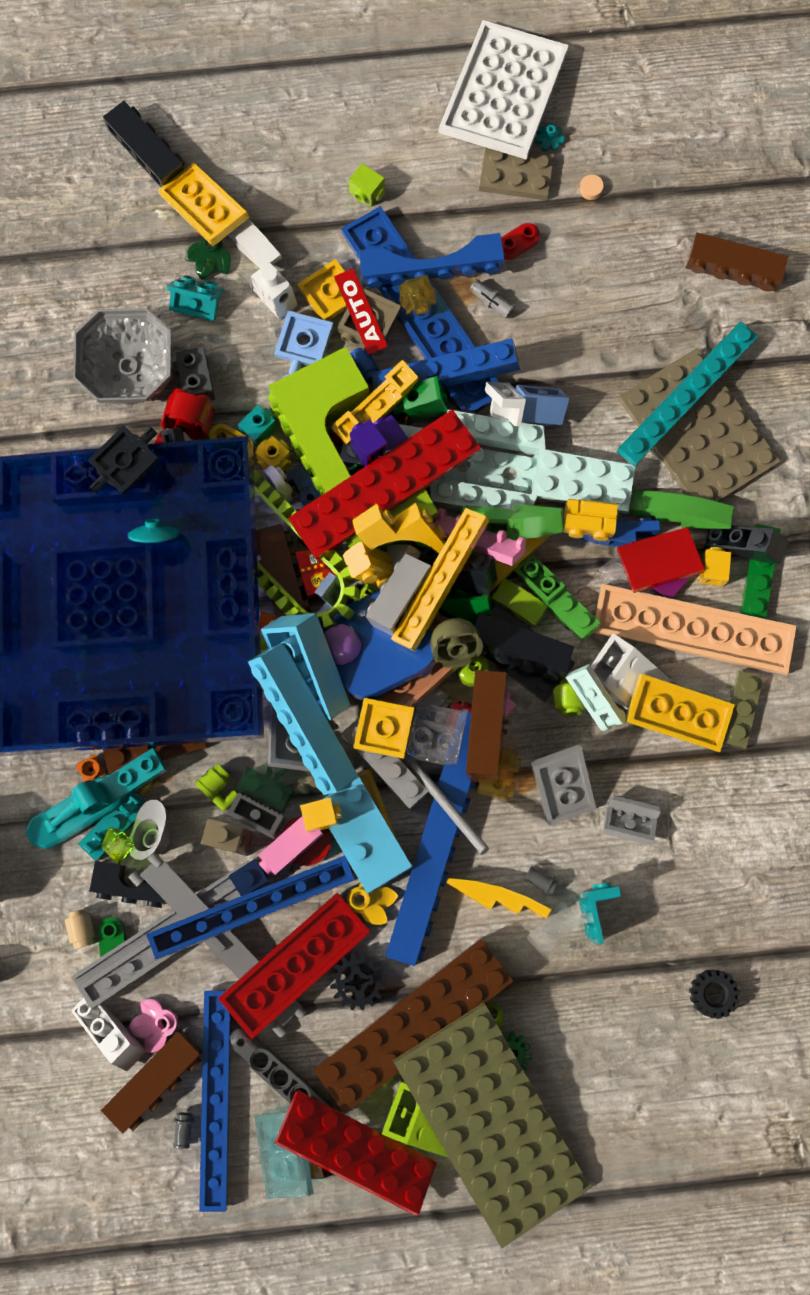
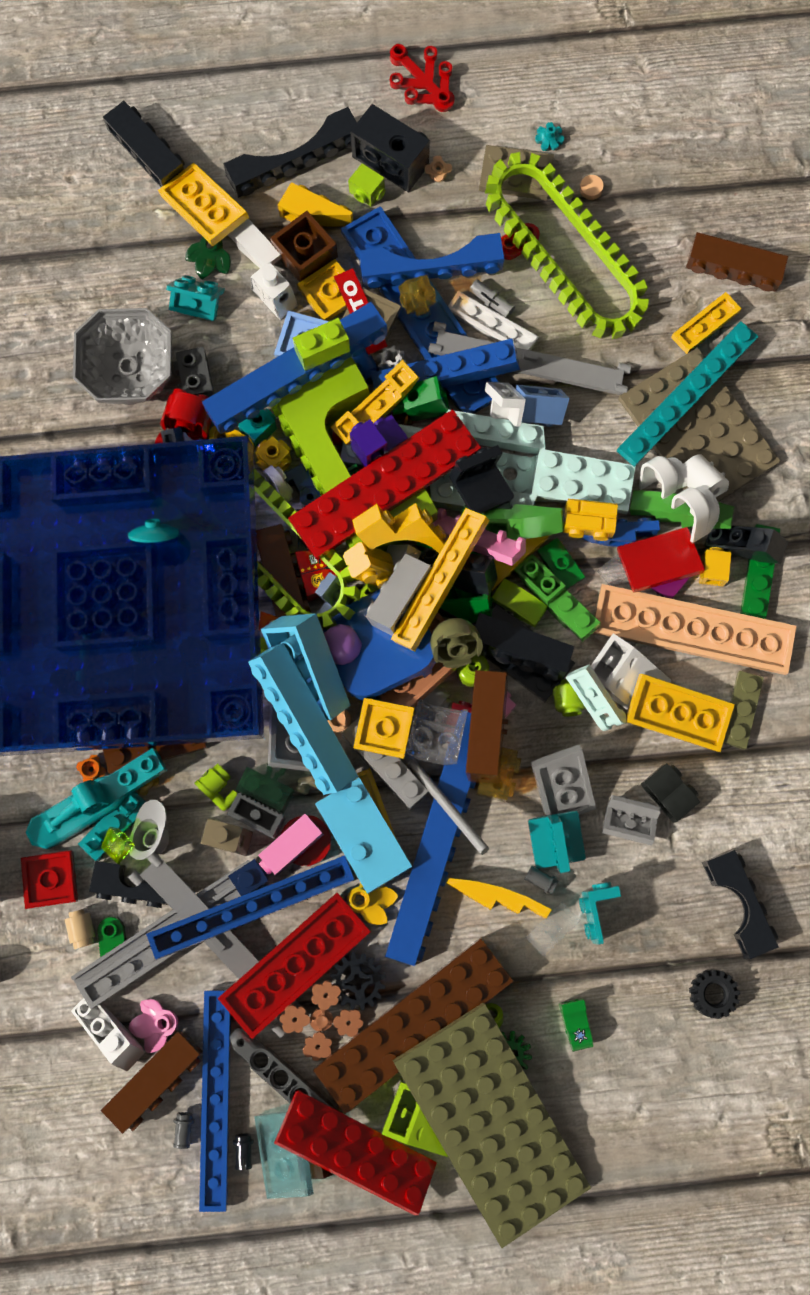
black plate [88,425,160,496] -> none
yellow brick [300,797,342,833] -> none
white plate [439,20,569,159] -> none
none -> red plate [20,850,78,909]
none -> blue brick [202,302,387,434]
none -> black arch [223,107,357,198]
none -> black pin [233,1133,254,1170]
none -> reddish brown brick [270,211,338,282]
none -> yellow slope [278,182,353,227]
none -> nougat plant [280,980,363,1061]
none -> lime brick [292,318,350,371]
none -> light nougat tile [327,709,351,733]
none -> black piece [350,104,430,193]
none -> white gear [377,345,406,371]
none -> red plant [390,44,455,112]
none -> light nougat plate [425,156,452,182]
none -> light grey piece [428,322,631,395]
none -> white tile [448,291,539,351]
none -> black bracket [449,445,514,514]
none -> lime piece [485,152,649,339]
none -> teal bracket [528,810,586,873]
none -> green plate [537,537,585,590]
none -> green leg [558,998,593,1052]
none -> white piece [639,454,729,543]
none -> pearl dark grey brick [641,763,700,823]
none -> yellow plate [671,292,742,354]
none -> black arch [701,850,779,959]

